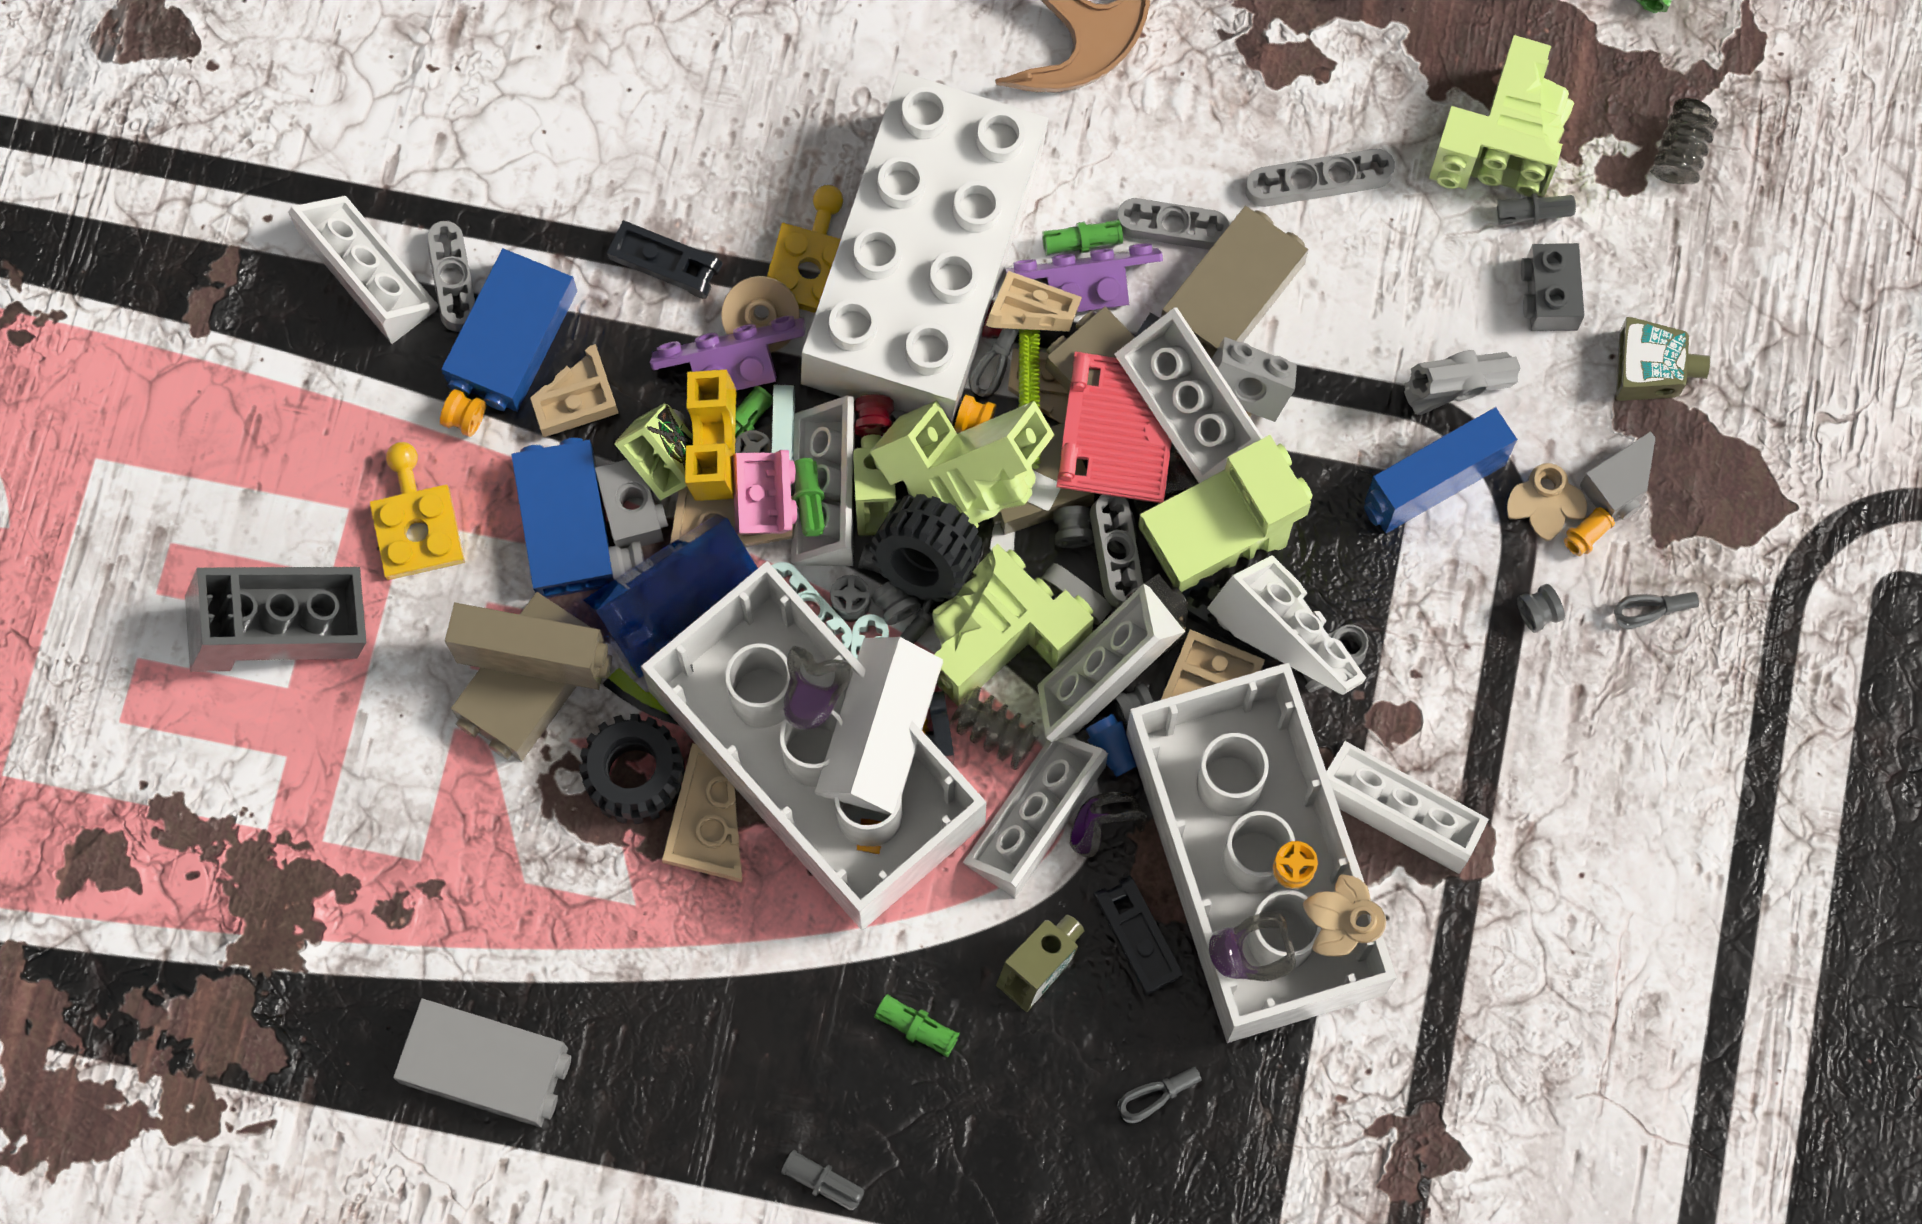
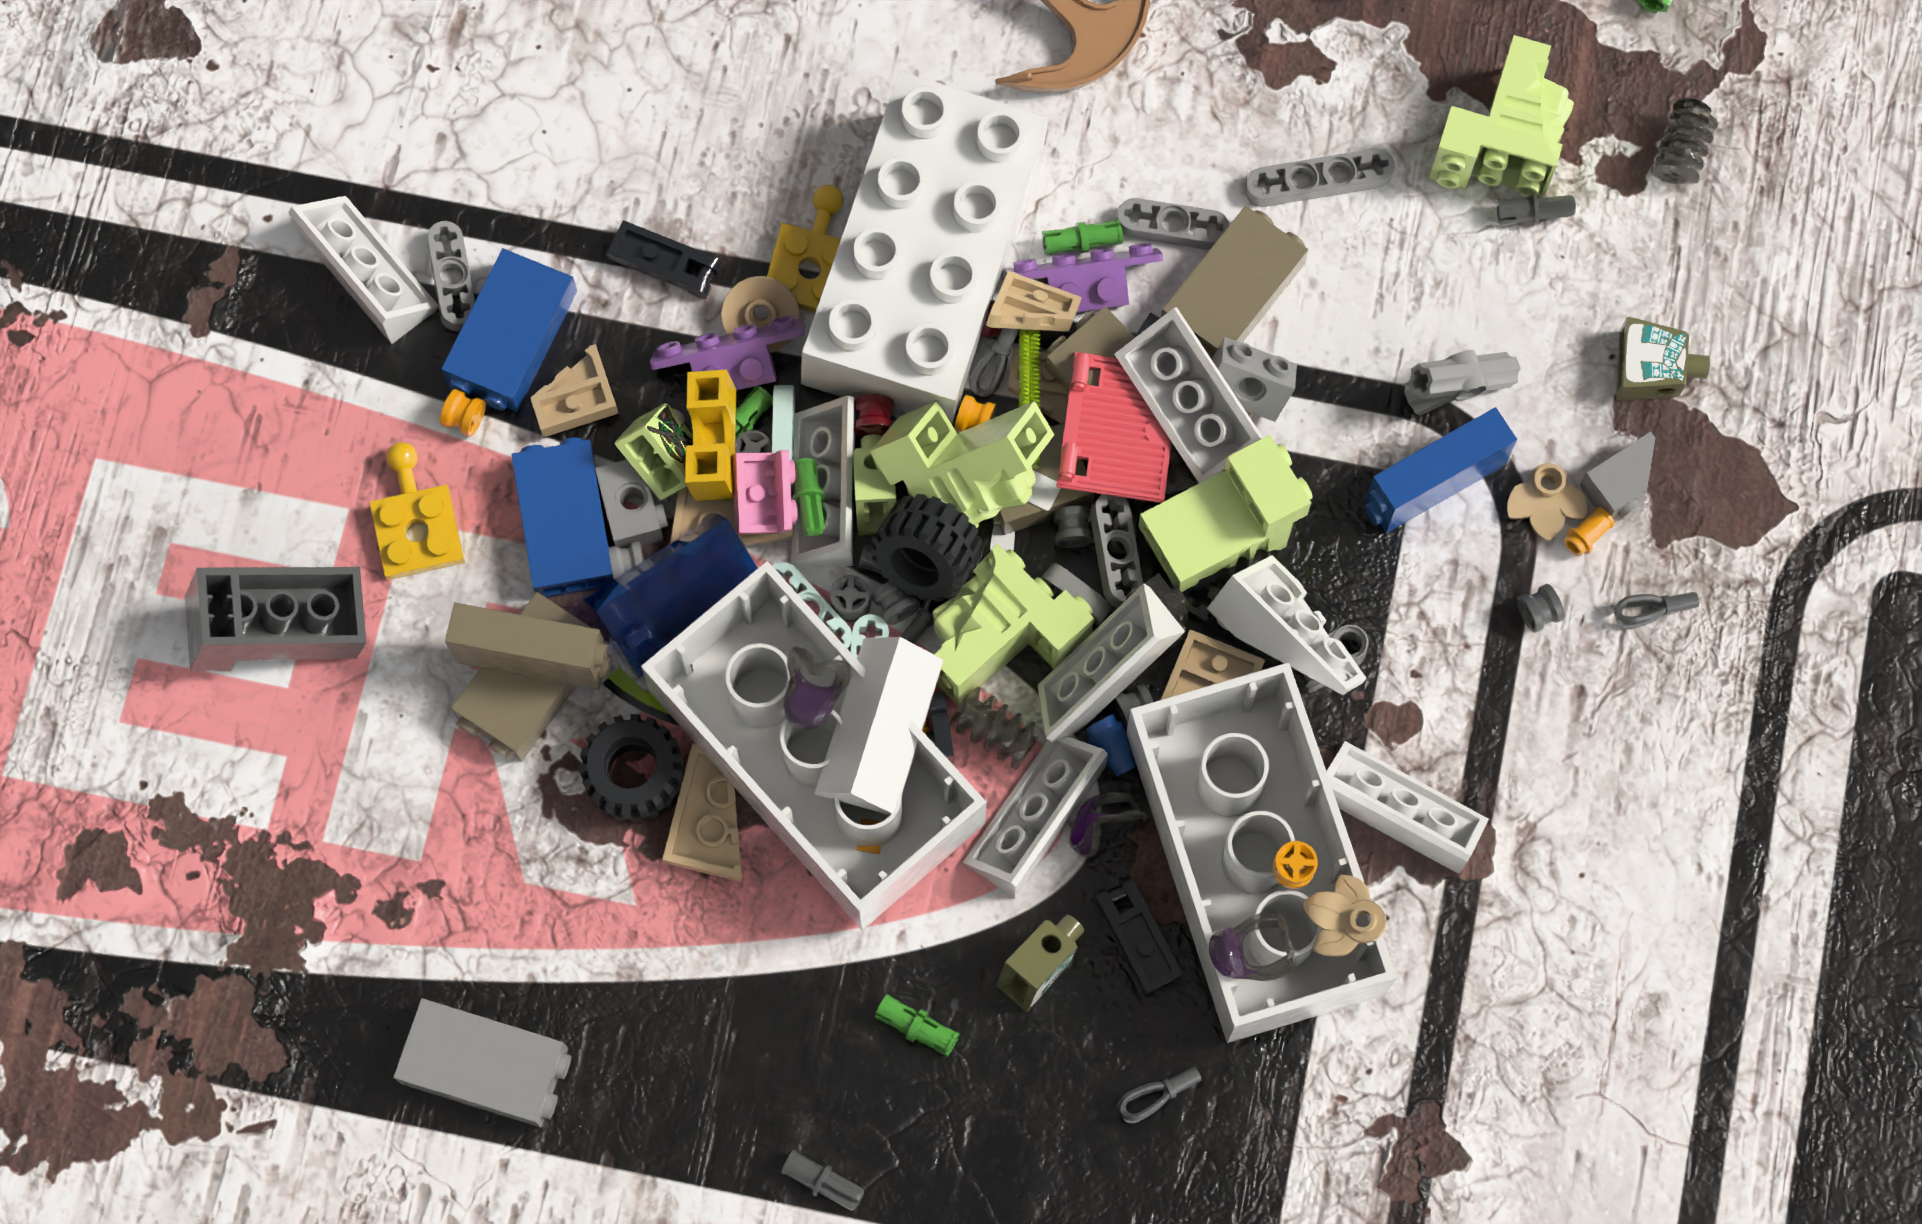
dark grey brick [1521,243,1584,331] -> none

